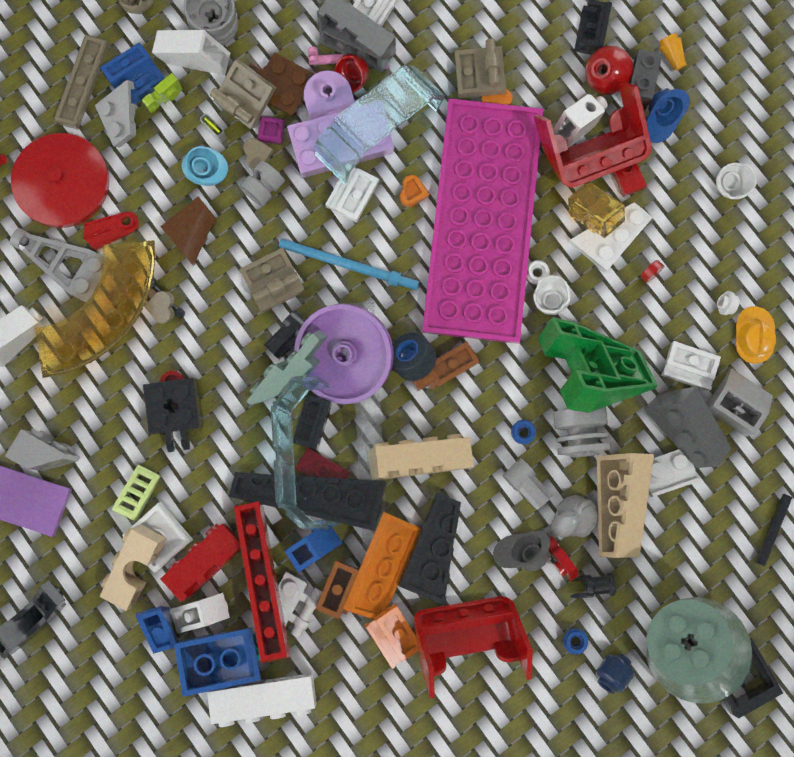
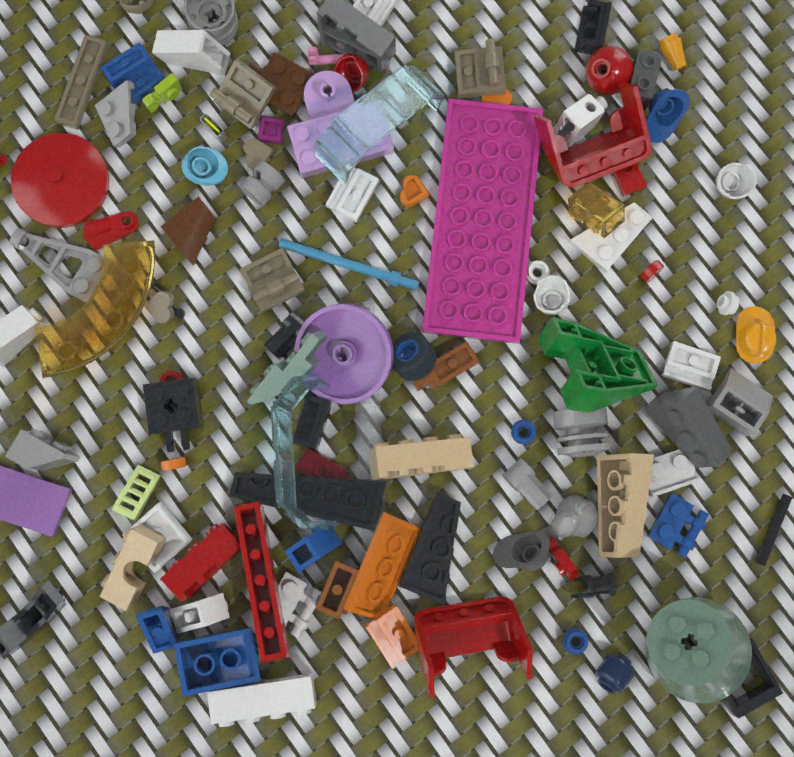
none -> orange tile [160,457,187,471]
none -> blue plate [647,493,709,558]

